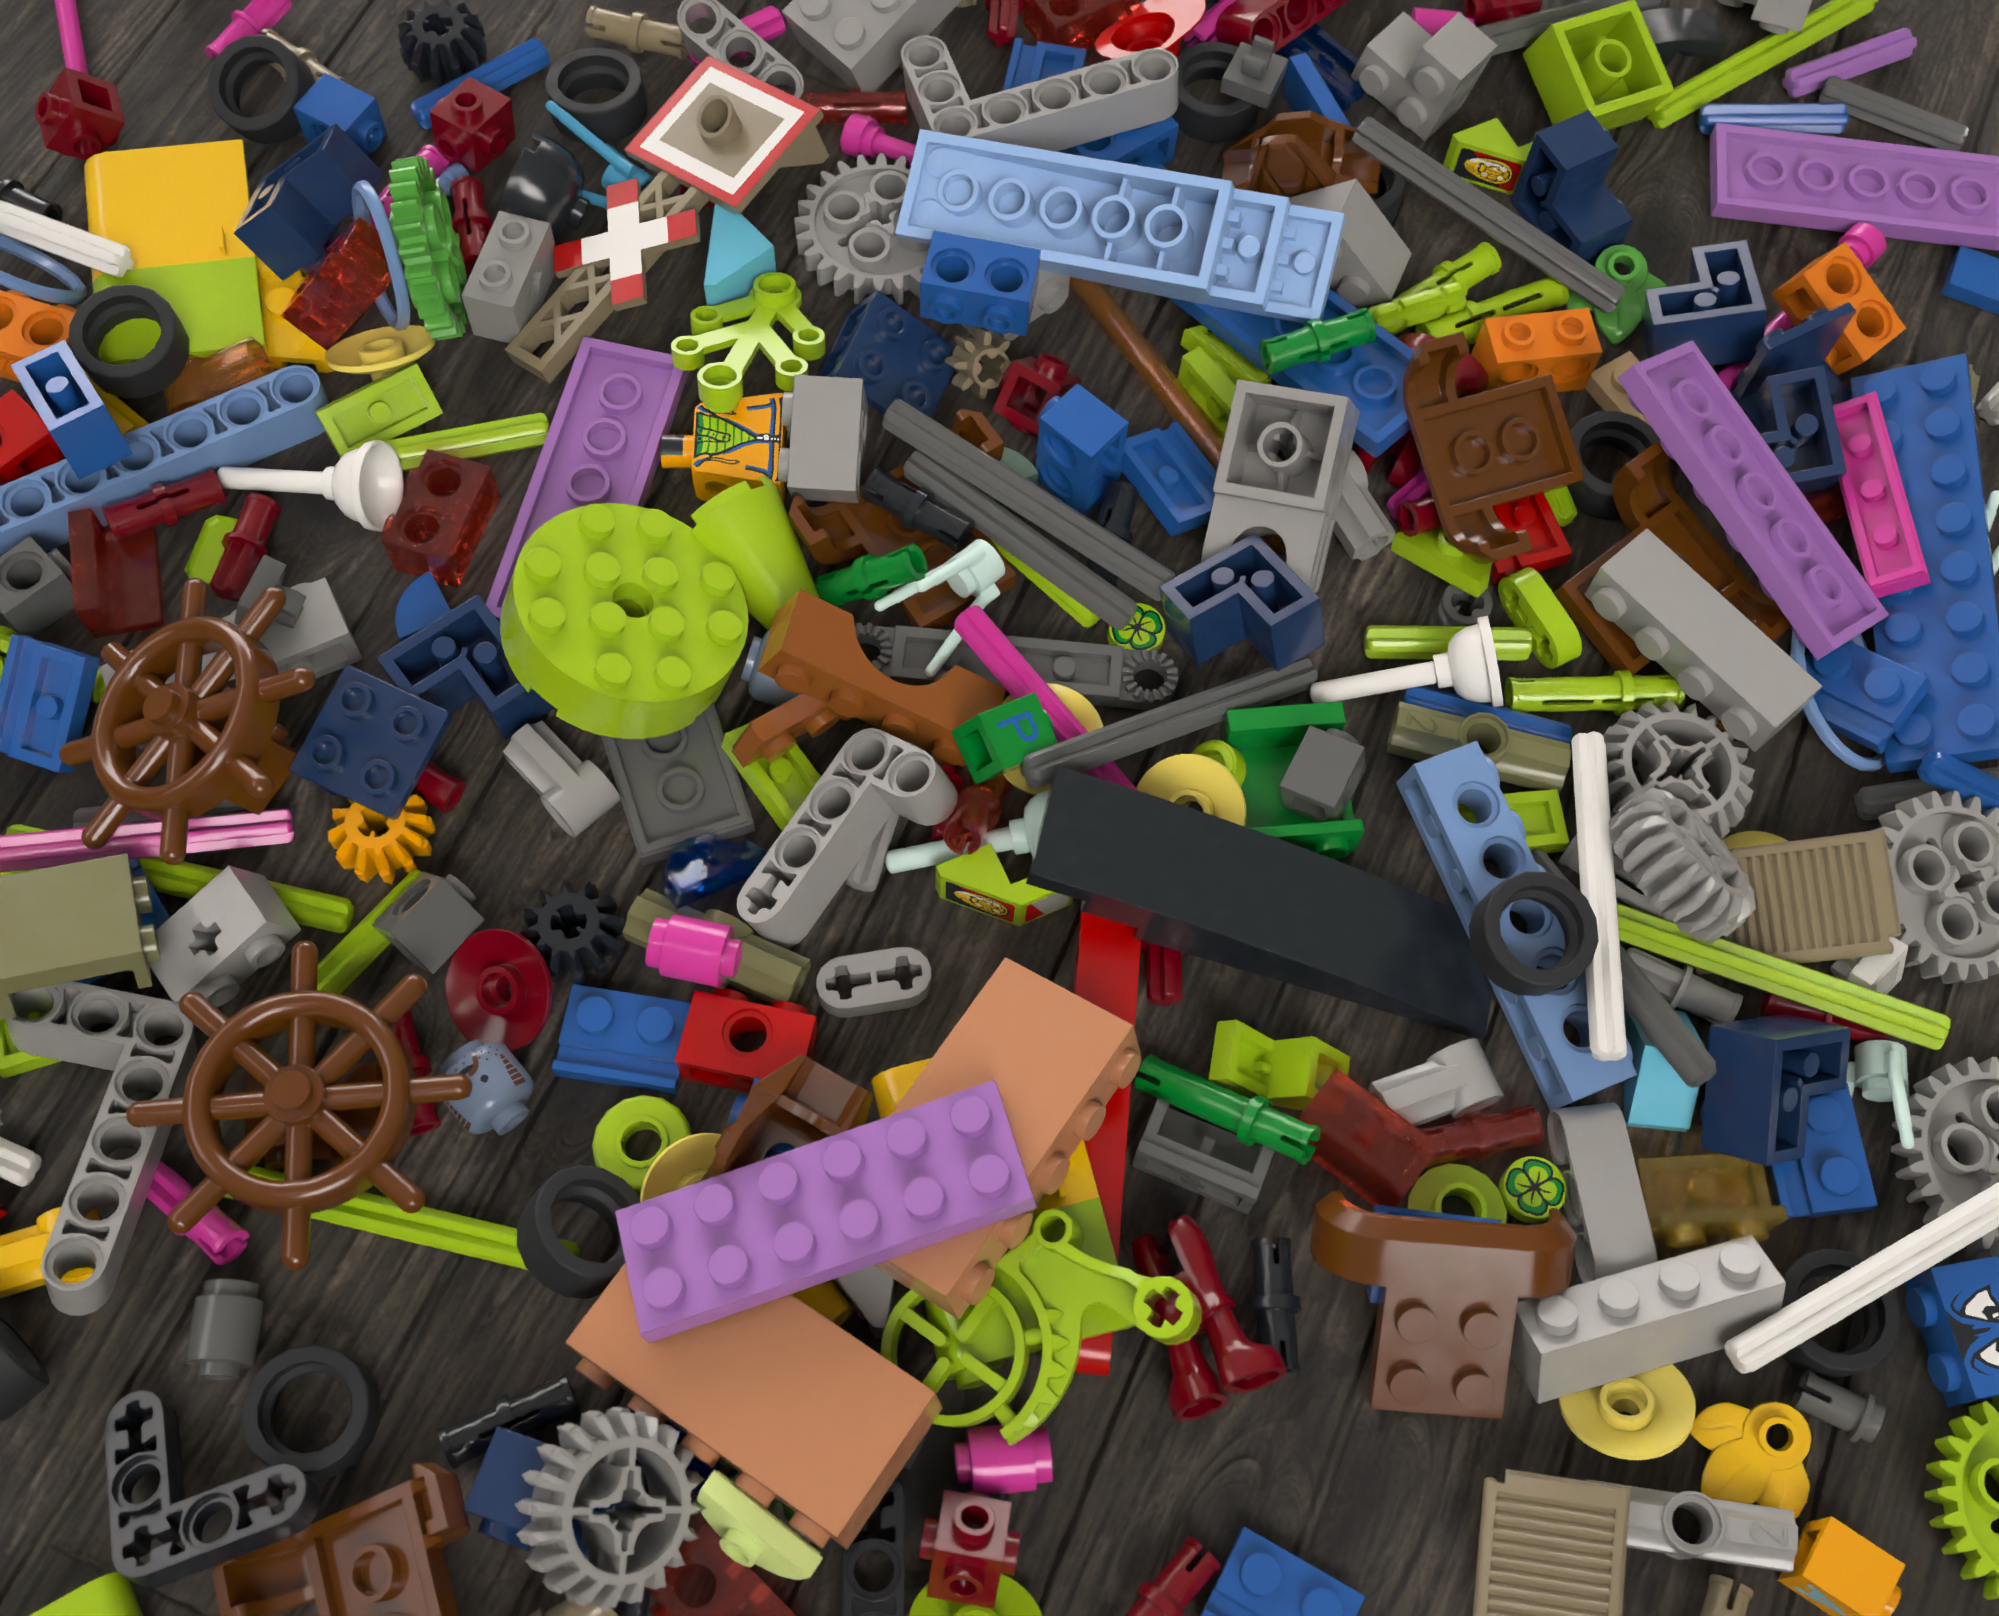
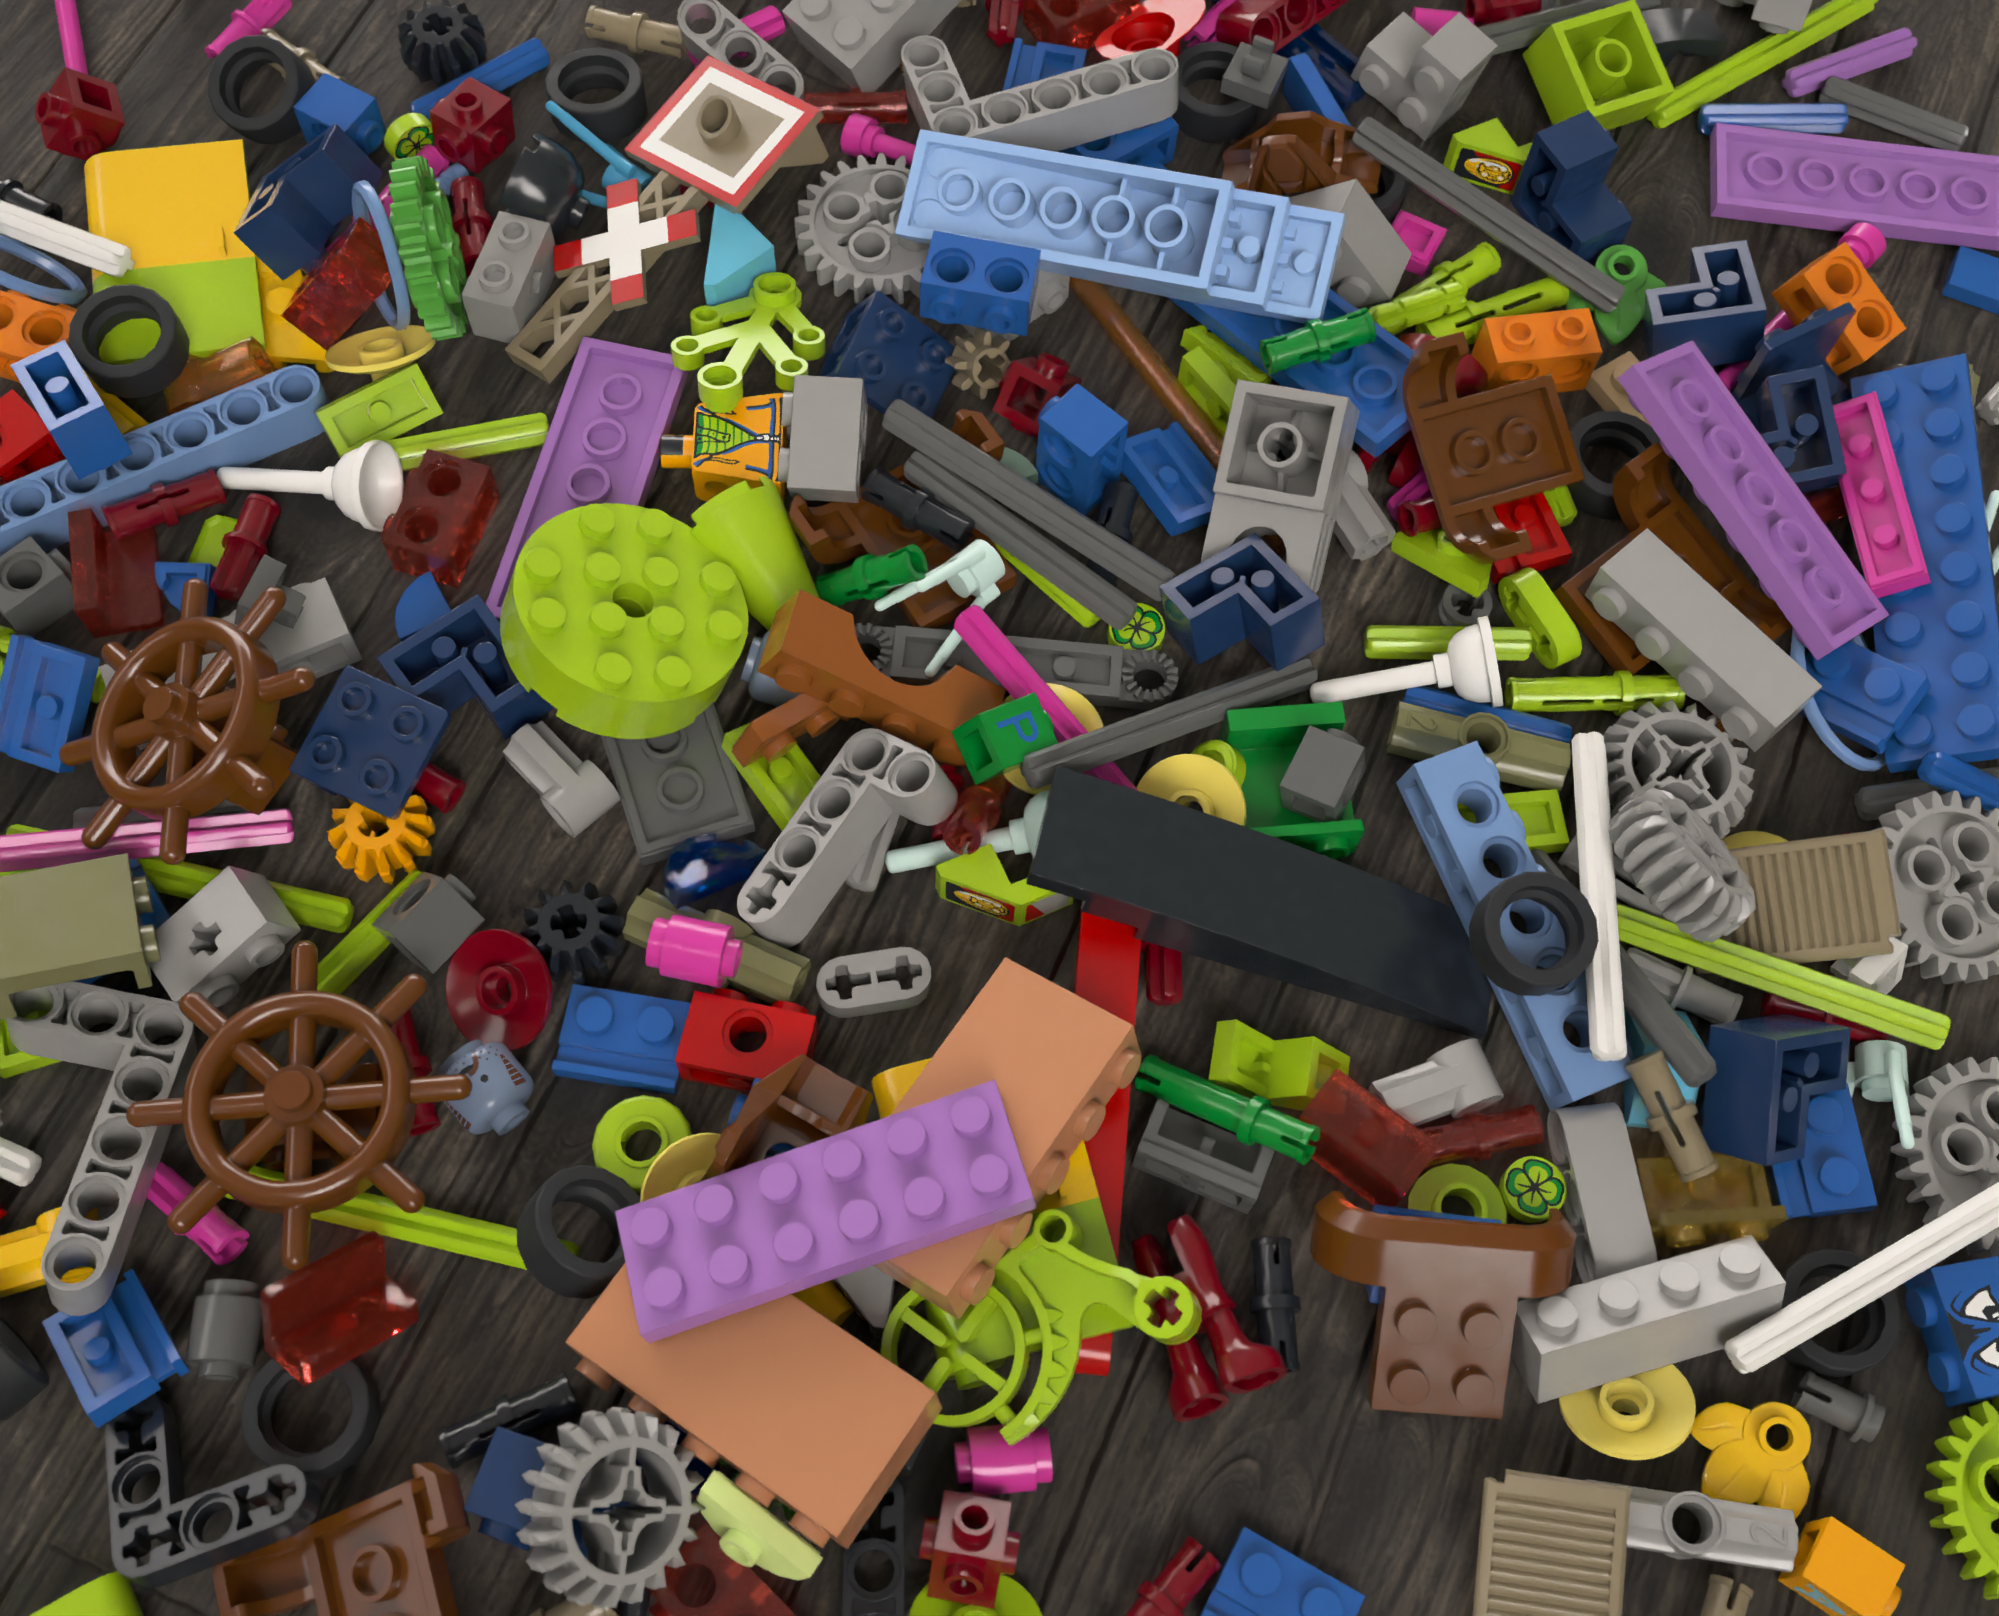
none -> blue plate [42,1269,190,1428]
none -> blue tile [155,562,216,617]
none -> clear red panel [260,1231,418,1387]
none -> lime tile [384,113,435,160]
none -> dark pink tile [1391,209,1447,277]
none -> dark tan pin [1625,1049,1719,1183]

